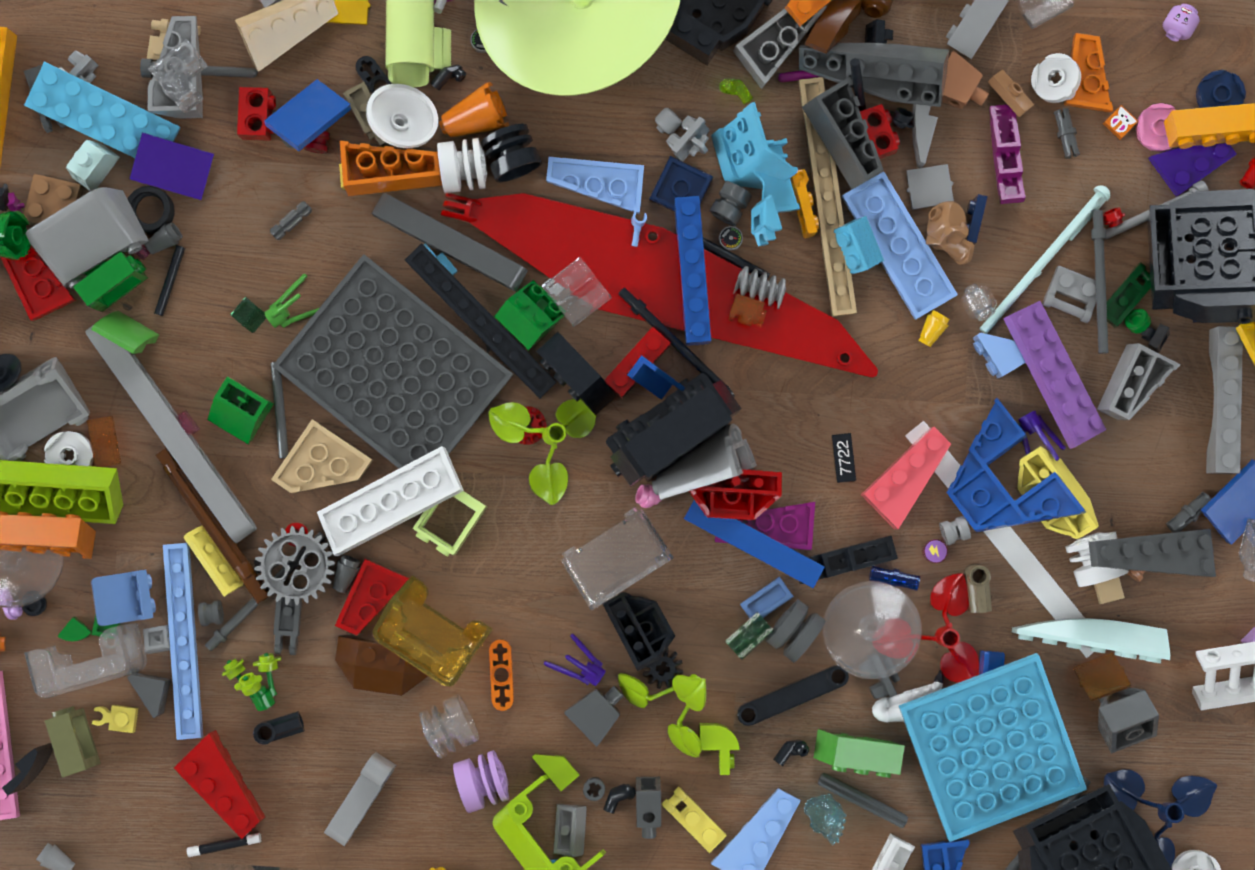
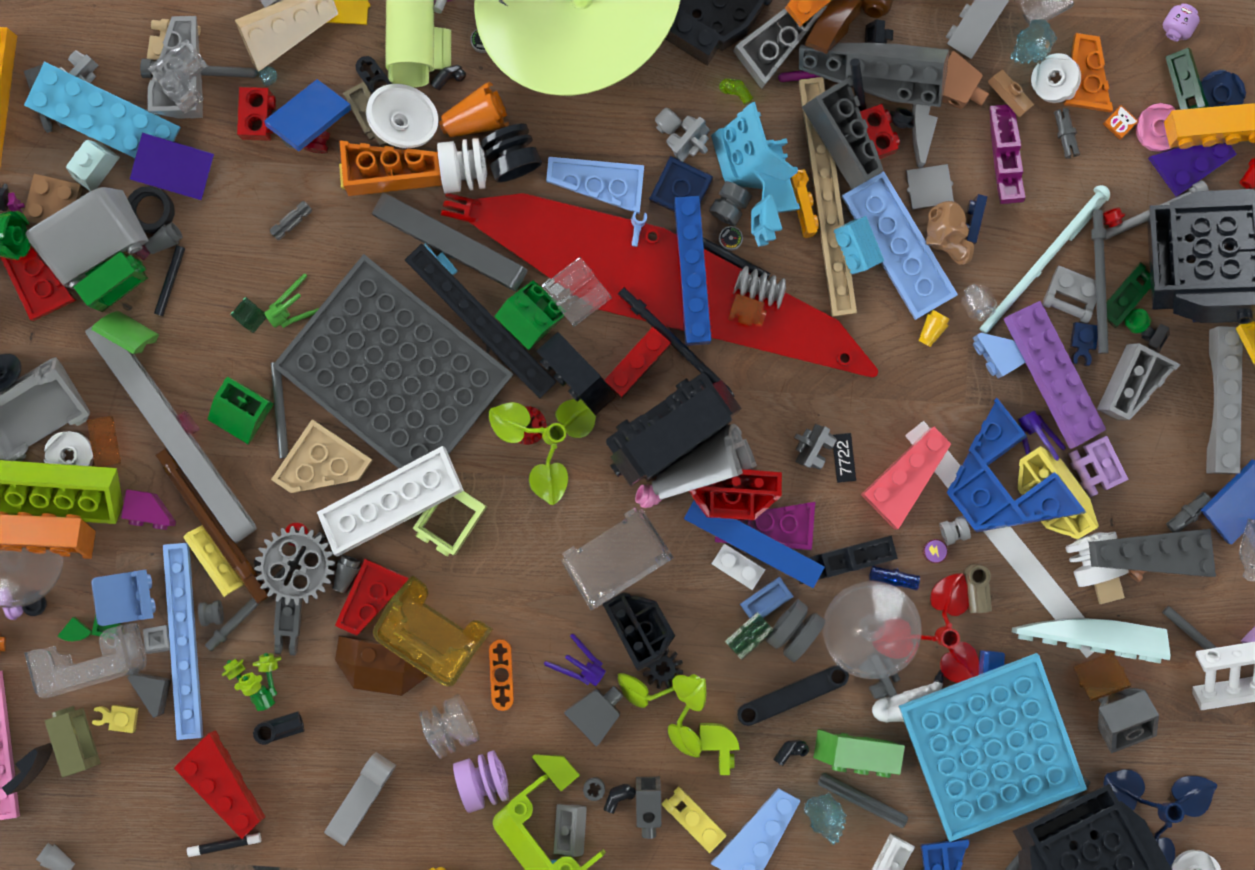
blue panel [627,355,685,400] -> none
none -> magenta slope [121,489,176,530]
none -> clear light blue hinge [258,66,277,87]
none -> white plate [711,543,765,590]
none -> dark grey hips [794,424,837,470]
none -> clear light blue hair [1010,19,1058,64]
none -> lavender plate [1068,436,1129,497]
none -> dark blue plate [1070,322,1098,366]
none -> dark grey bar [1162,606,1217,650]
none -> plate [1165,48,1209,110]

